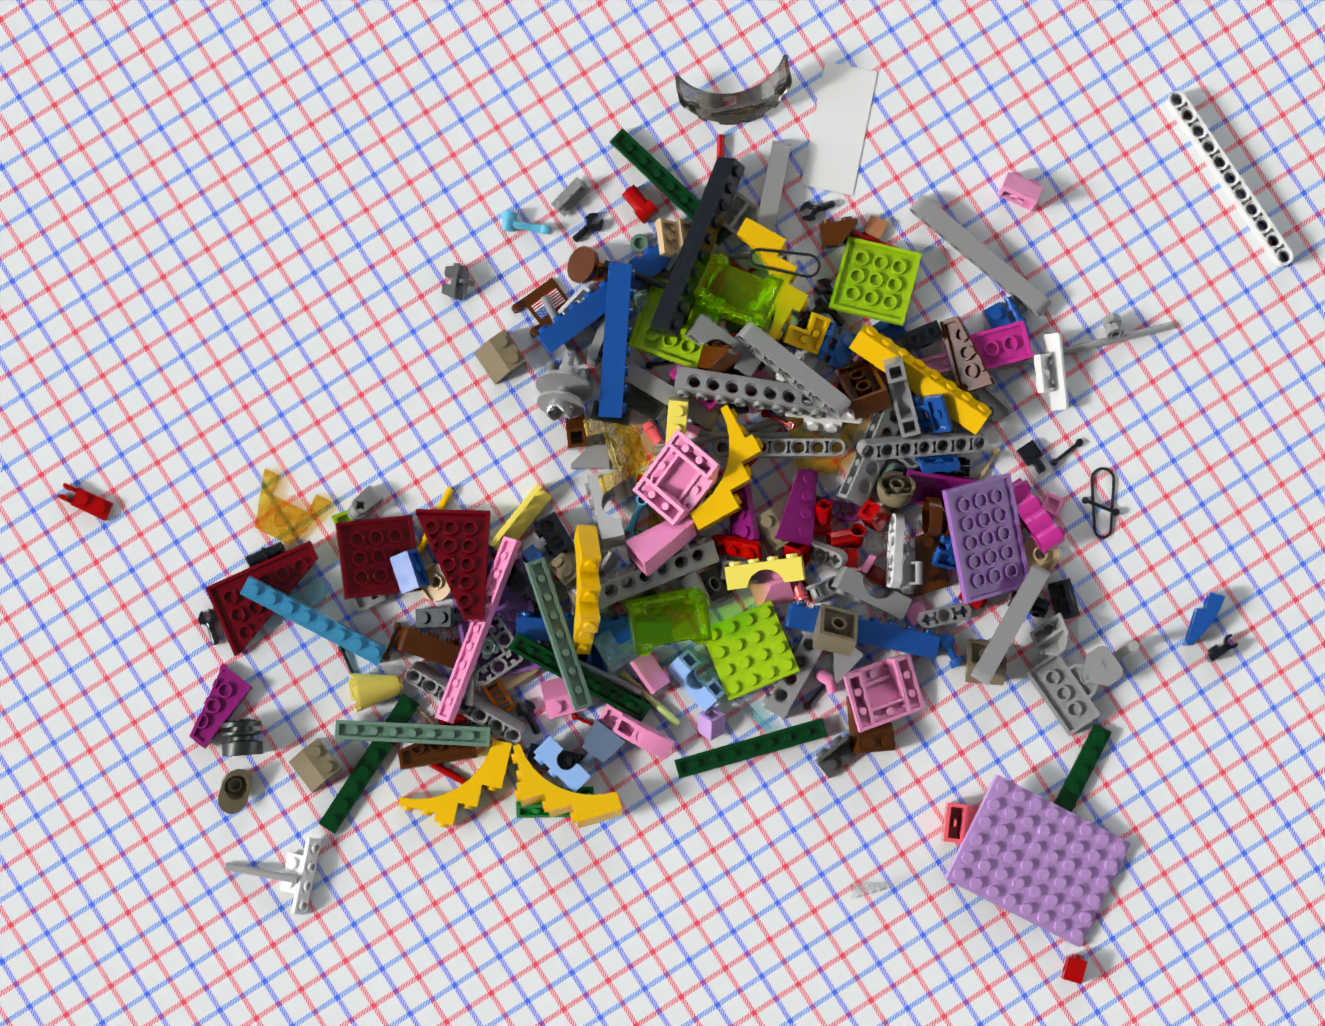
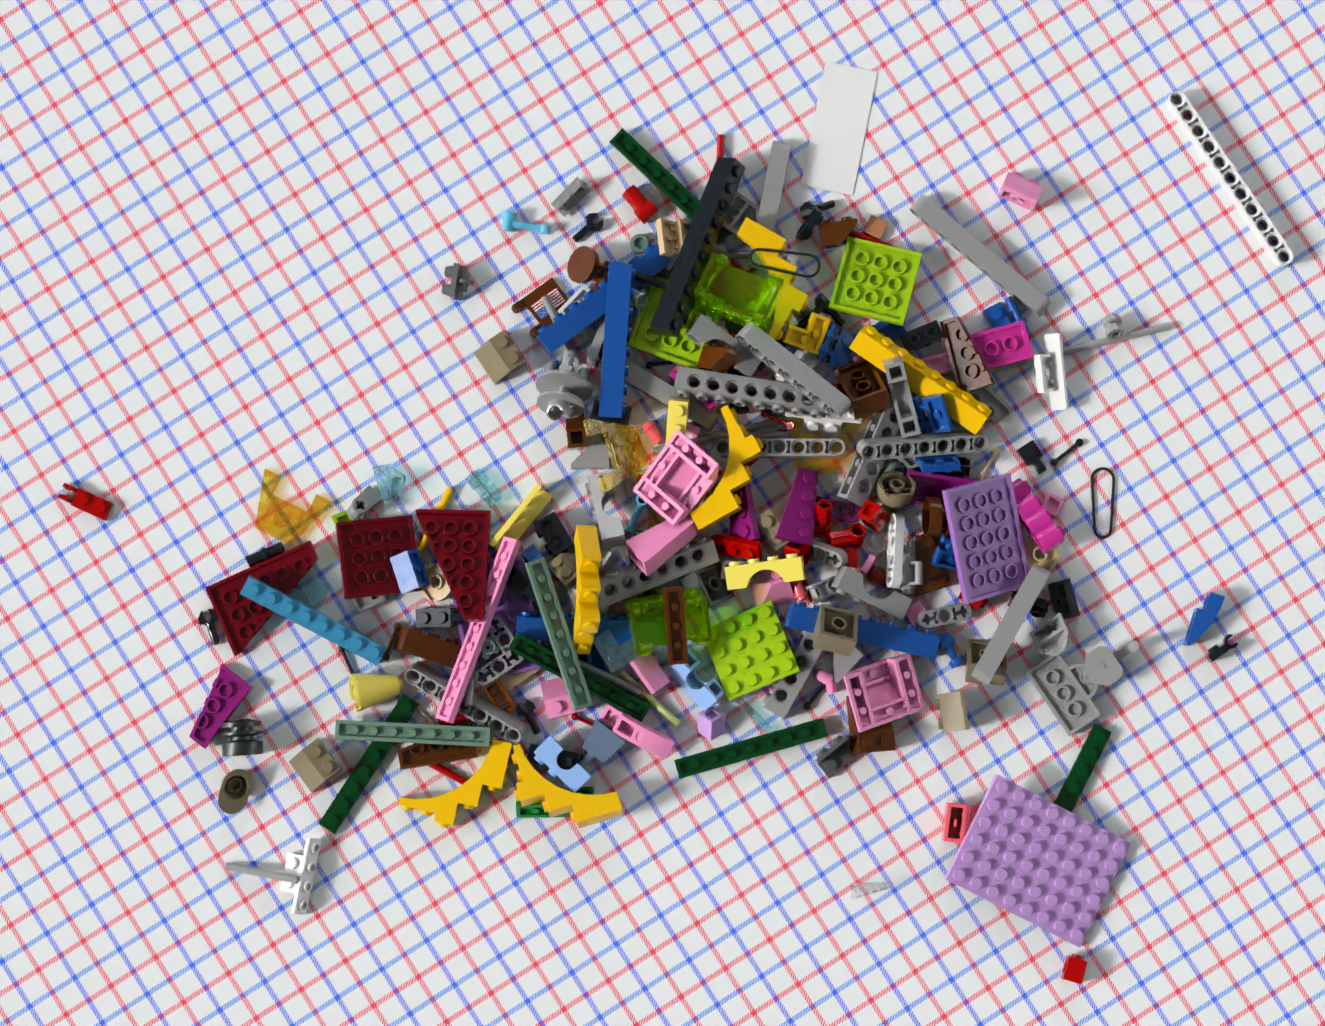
pearl dark grey plate [623,385,665,421] -> none
clear smoke windscreen [675,54,792,125] -> none
black bar [814,278,834,296] -> none
black hinge [1082,497,1120,516] -> none
none -> clear light blue slope [373,464,406,504]
none -> clear light blue hinge [467,468,503,508]
none -> reddish brown plate [662,586,689,665]
none -> black plate [795,207,824,242]
none -> slope [934,691,969,733]

